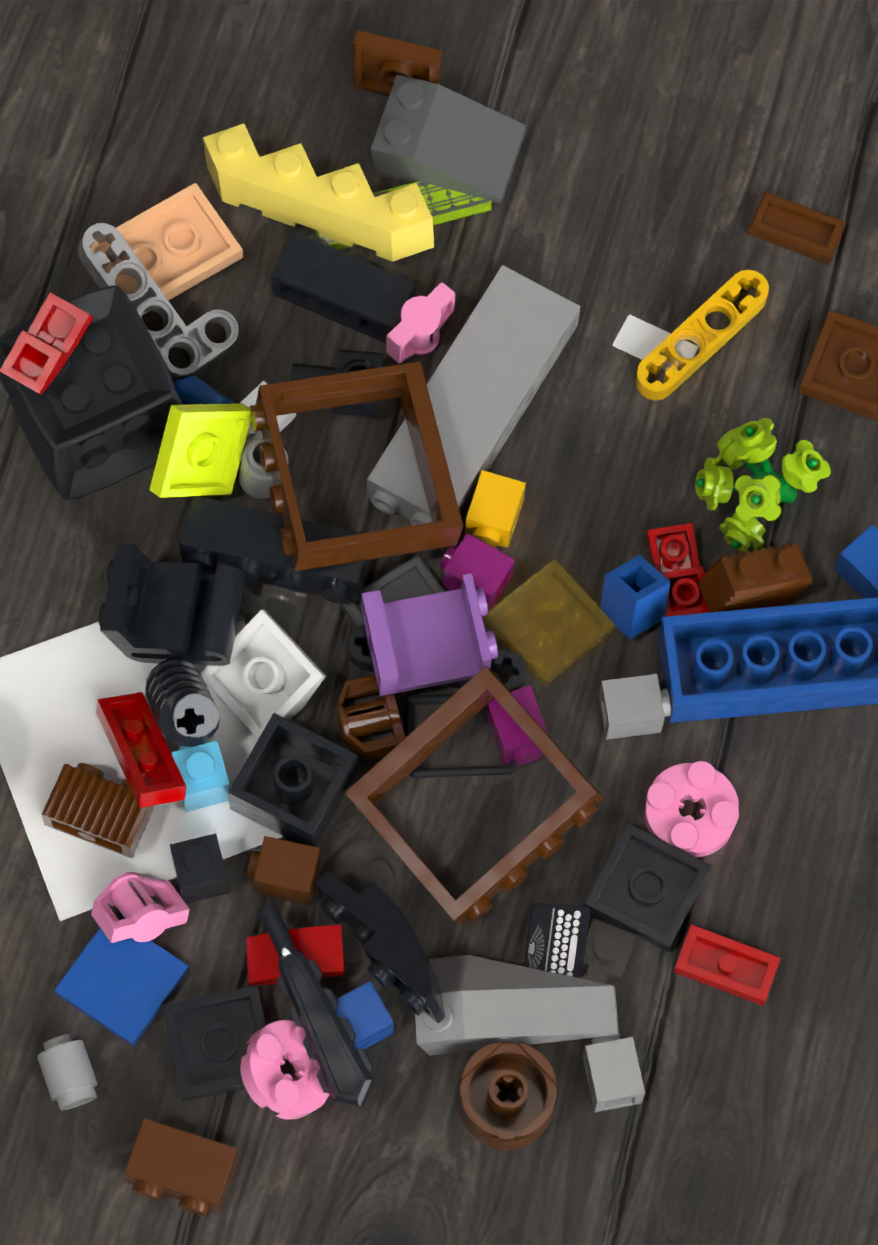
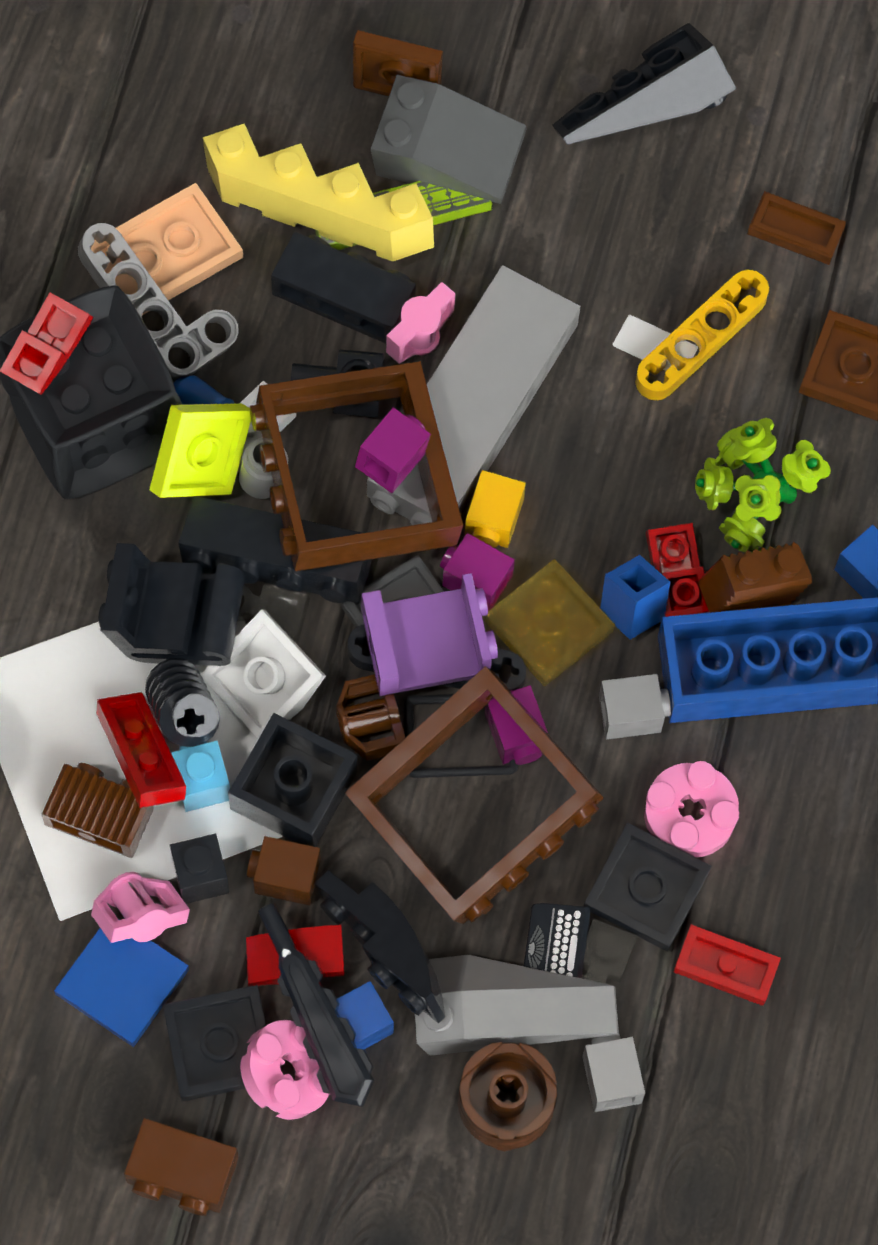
light grey brick [37,1034,98,1111] -> none
none -> magenta brick [355,407,431,493]
none -> wedge [552,23,736,145]

